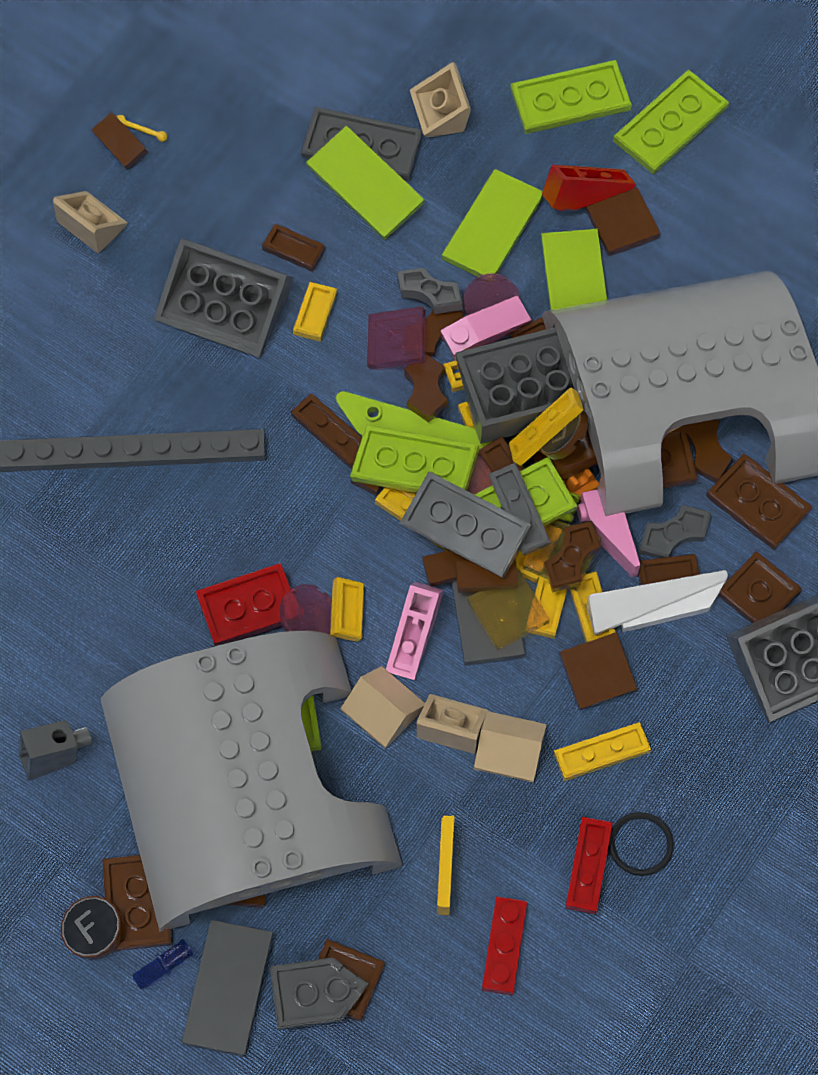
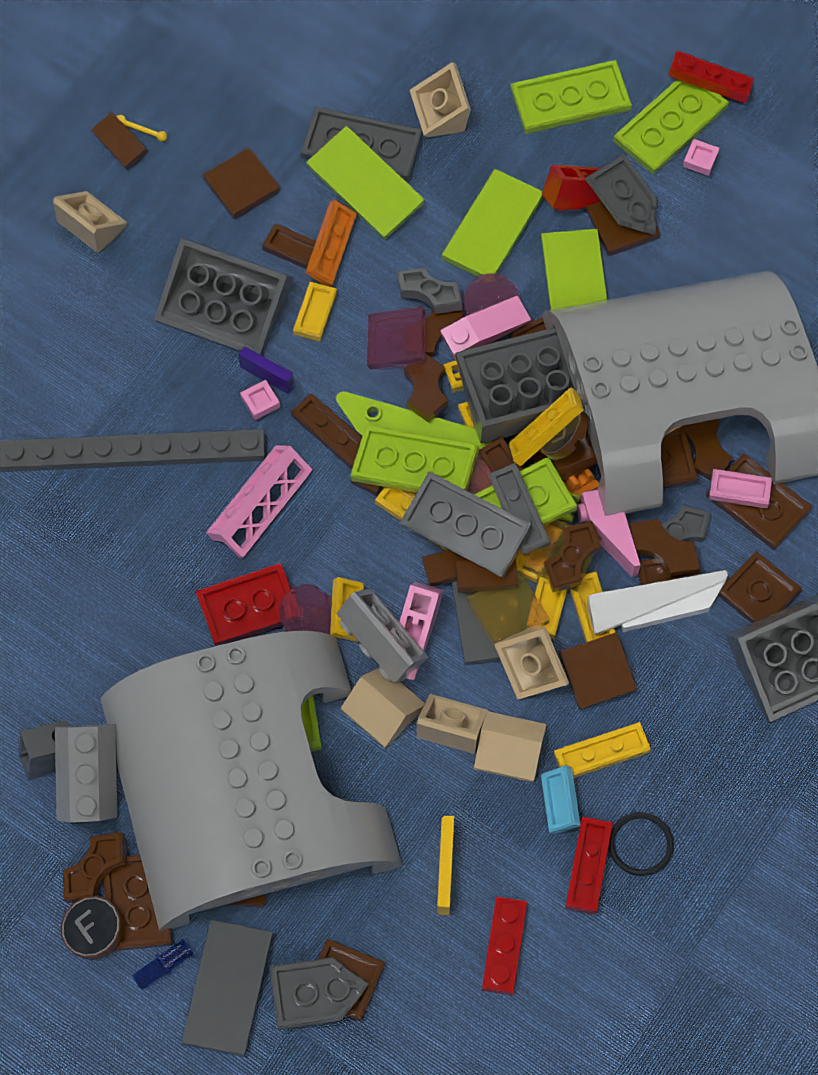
none -> light grey slope [55,724,117,823]
none -> reddish brown tile [63,832,126,903]
none -> reddish brown tile [202,147,280,219]
none -> bright pink fence [206,445,313,558]
none -> dark purple tile [238,347,294,395]
none -> bright pink plate [240,380,280,420]
none -> orange tile [305,200,357,286]
none -> light grey slope [337,588,429,683]
none -> tan slope [494,625,569,699]
none -> medium azure tile [541,765,581,834]
none -> dark grey tile [585,154,657,235]
none -> reddish brown tile [629,519,700,577]
none -> red plate [668,50,754,103]
none -> bright pink plate [683,139,720,176]
none -> bright pink tile [709,469,772,508]

